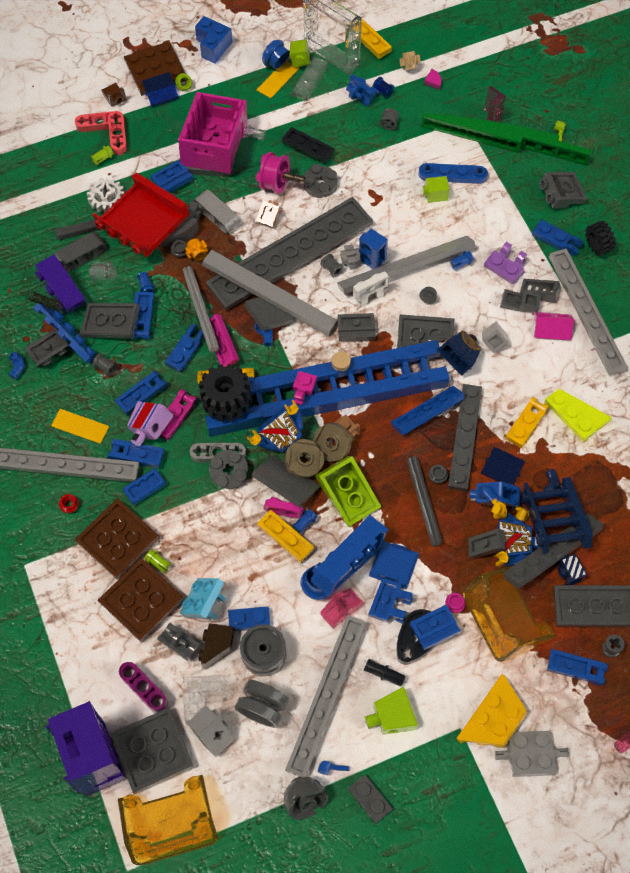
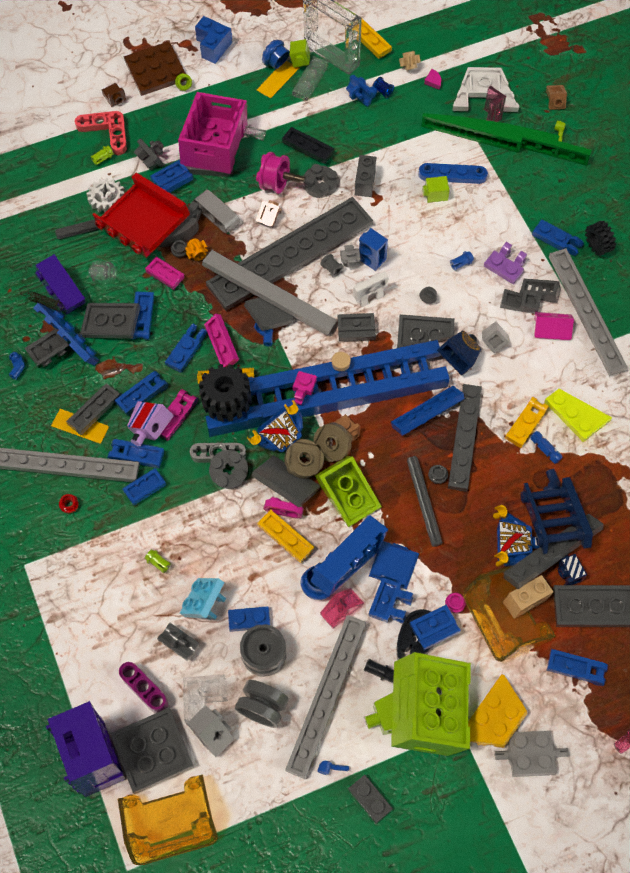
dark grey beam [55,232,107,273] -> none
reddish brown plate [74,498,160,580] -> none
dark grey bush [92,353,117,376] -> none
reddish brown plate [97,558,184,643] -> none
blue pin [137,272,154,292] -> none
clear blue piece [142,72,179,107] -> none
light grey axle [183,266,219,352] -> none
dark brown slope [198,623,235,669] -> none
dark grey cylinder [284,777,328,820] -> none
blue pin [292,509,317,534] -> none
light grey tile [337,235,476,294] -> none
dark grey wheel [380,108,399,130] -> none
dark grey plate [468,528,505,559] -> none
blue torso [470,482,529,522] -> none
clear blue piece [480,447,525,485] -> none
dark grey plate [539,172,588,208] -> none
dark grey bush [602,634,624,658] -> none
none -> dark grey plate [66,383,120,435]
none -> dark grey hips [134,138,165,171]
none -> dark pink plate [145,256,185,290]
none -> dark grey brick [354,155,377,197]
none -> lime container [391,652,471,756]
none -> white wing [453,67,519,112]
none -> tan brick [503,575,553,619]
none -> blue axle [530,431,563,464]
none -> medium nougat bracket [546,85,567,110]

